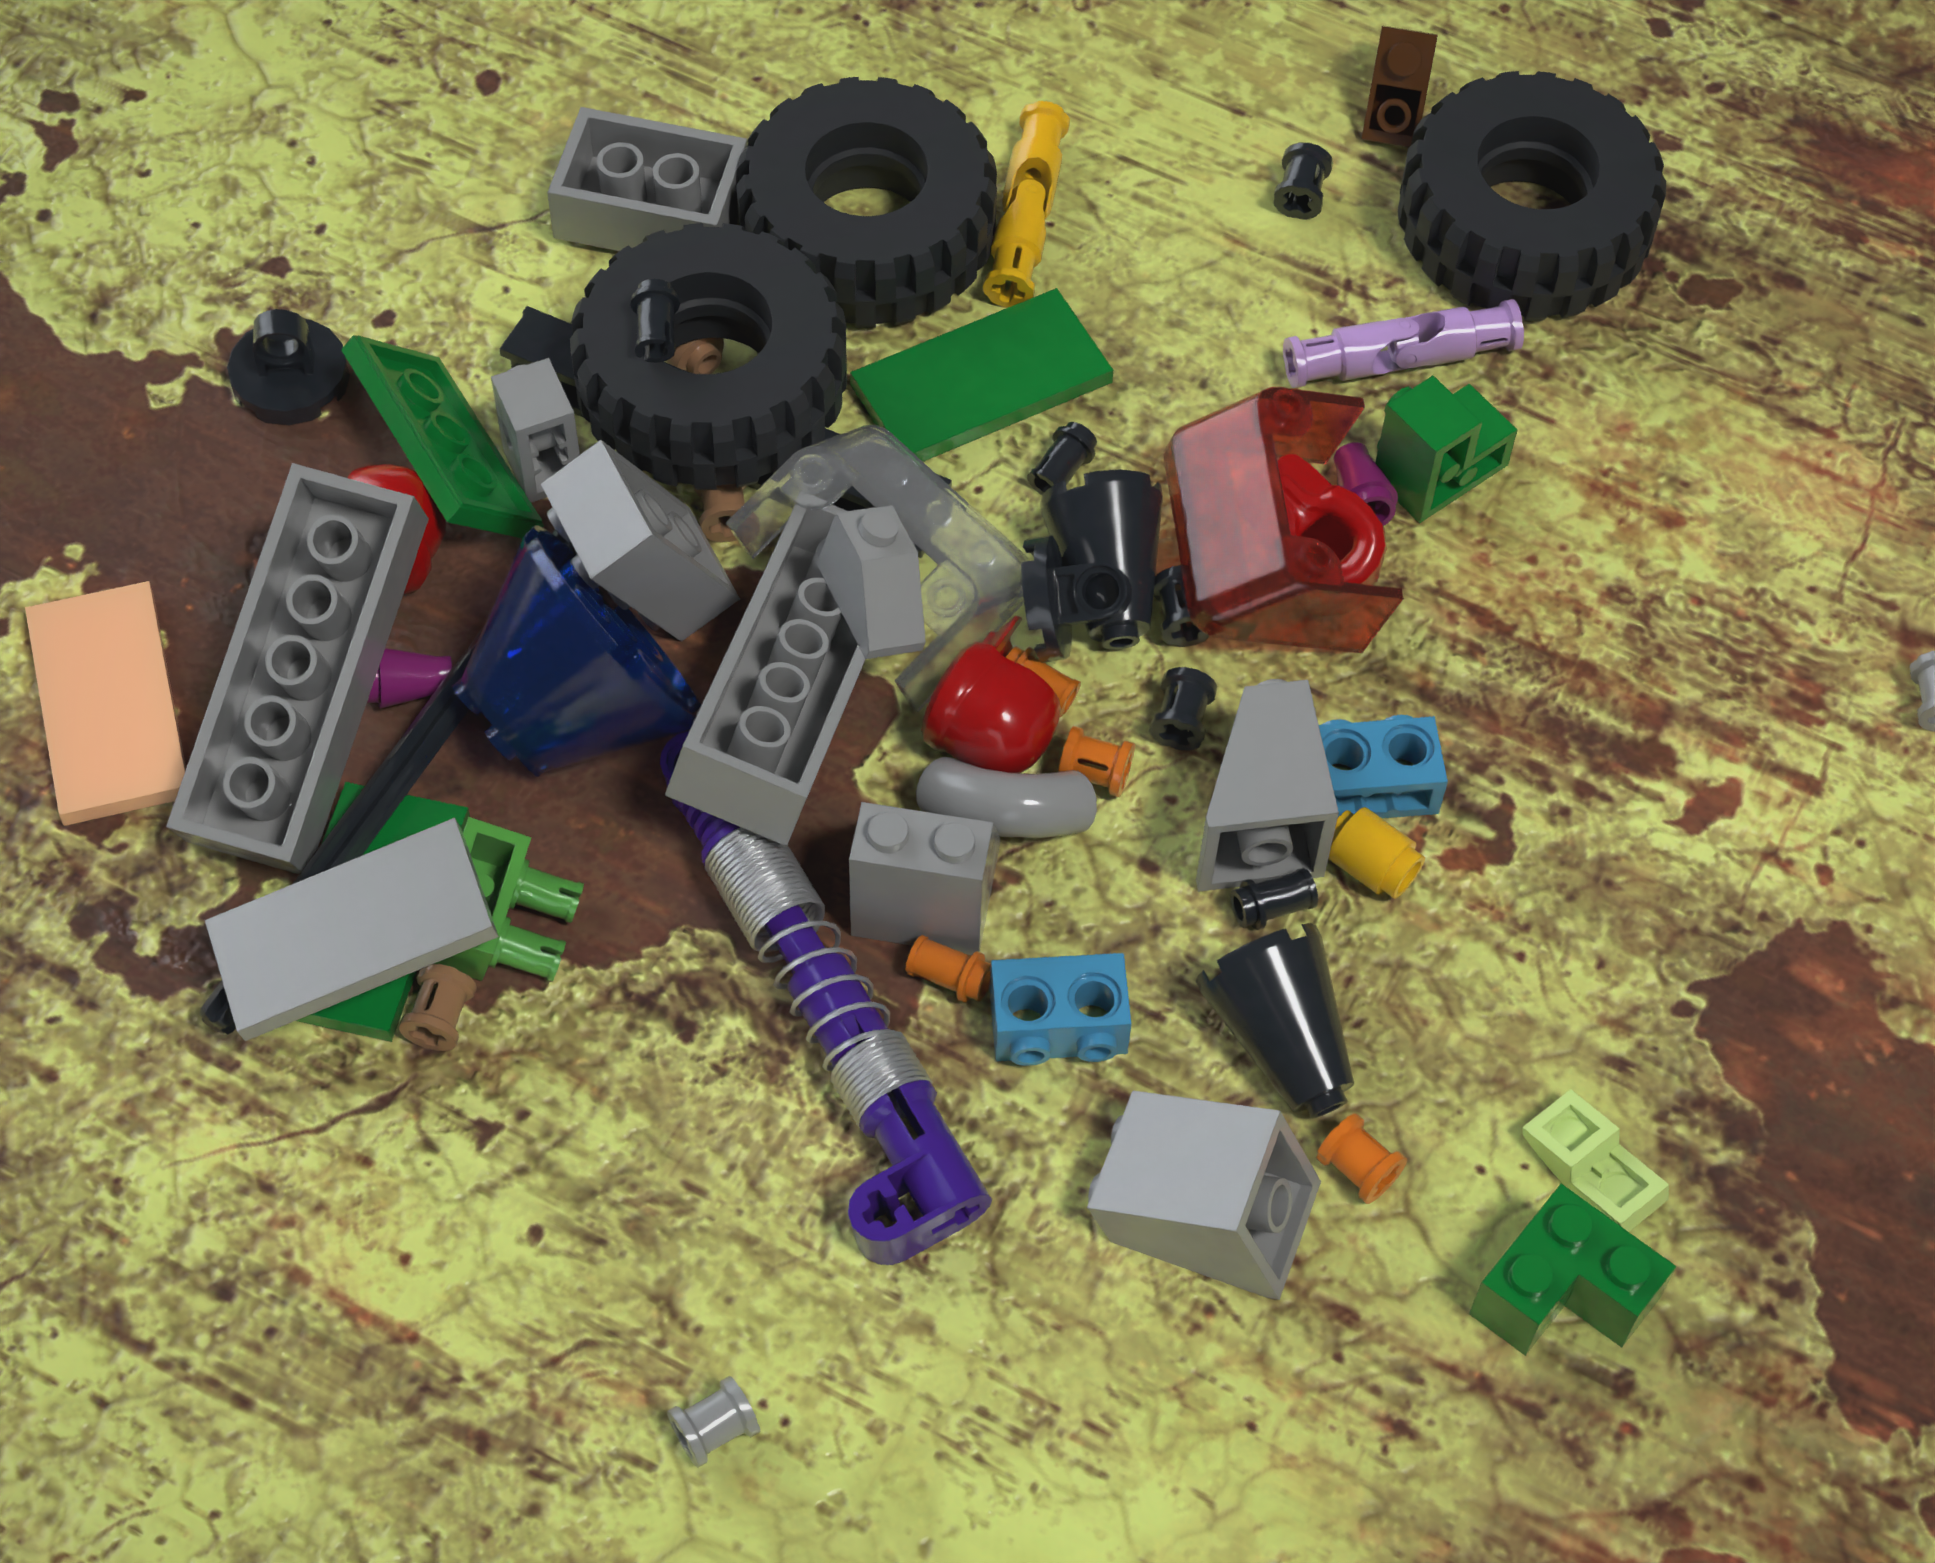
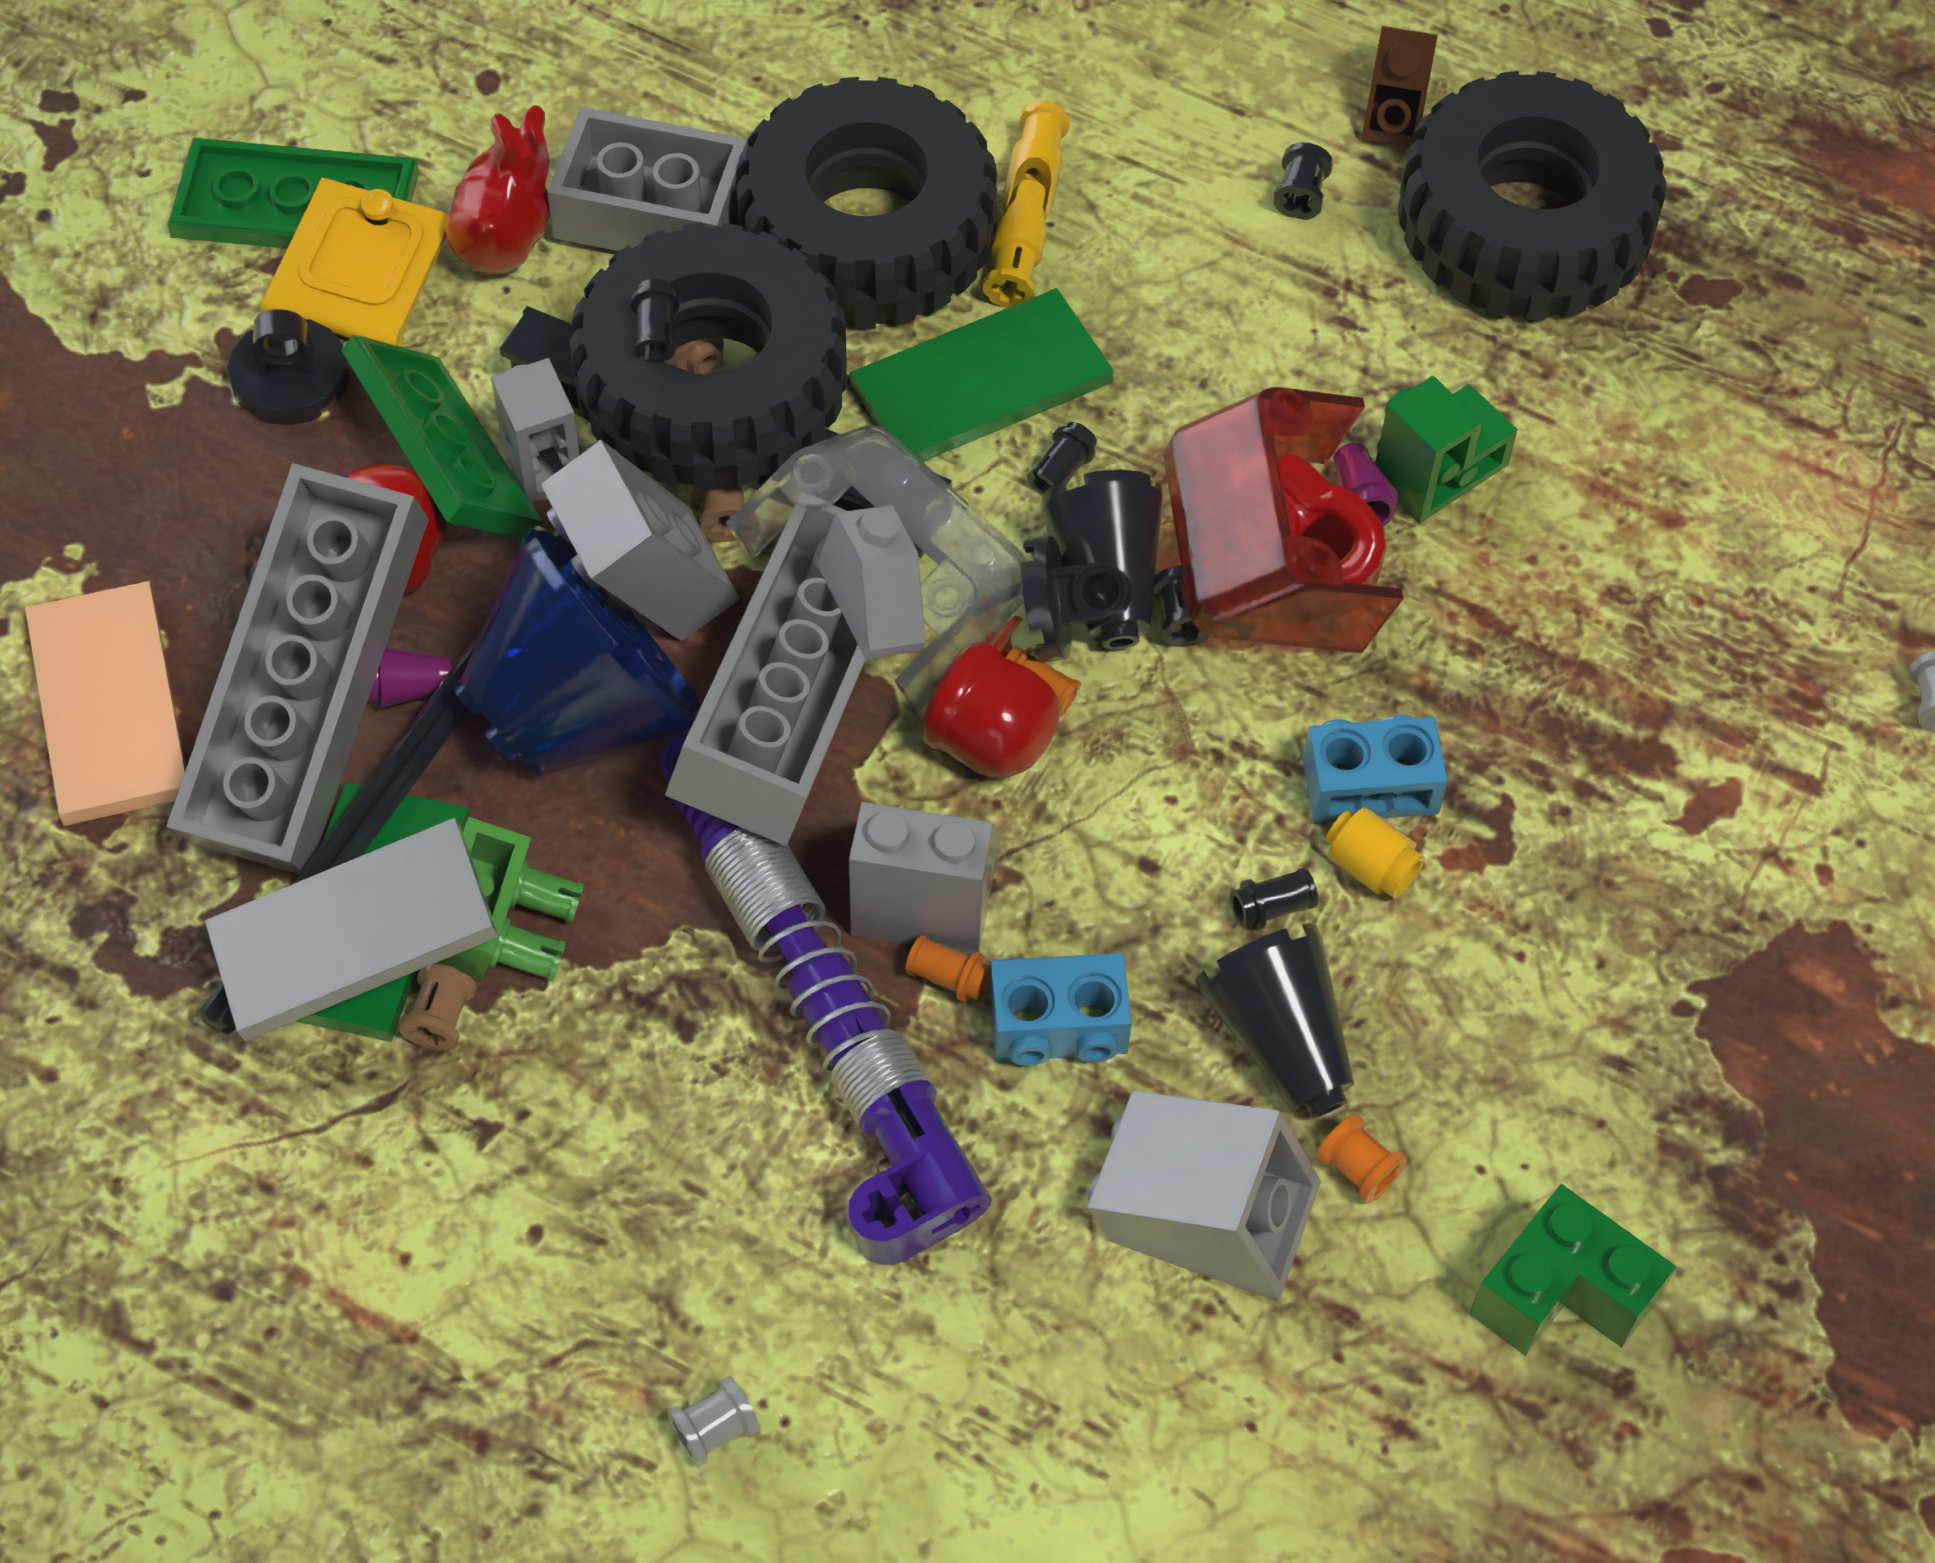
light grey cylinder [916,757,1097,838] -> none
orange bush [1058,726,1135,797] -> none
black bush [1149,667,1218,751] -> none
light grey slope [1196,679,1339,892] -> none
lavender piece [1283,299,1524,388] -> none
yellowish green slope [1523,1089,1669,1232] -> none
none -> green tile [167,138,419,249]
none -> yellow container [259,177,449,347]
none -> red piece [445,105,550,274]

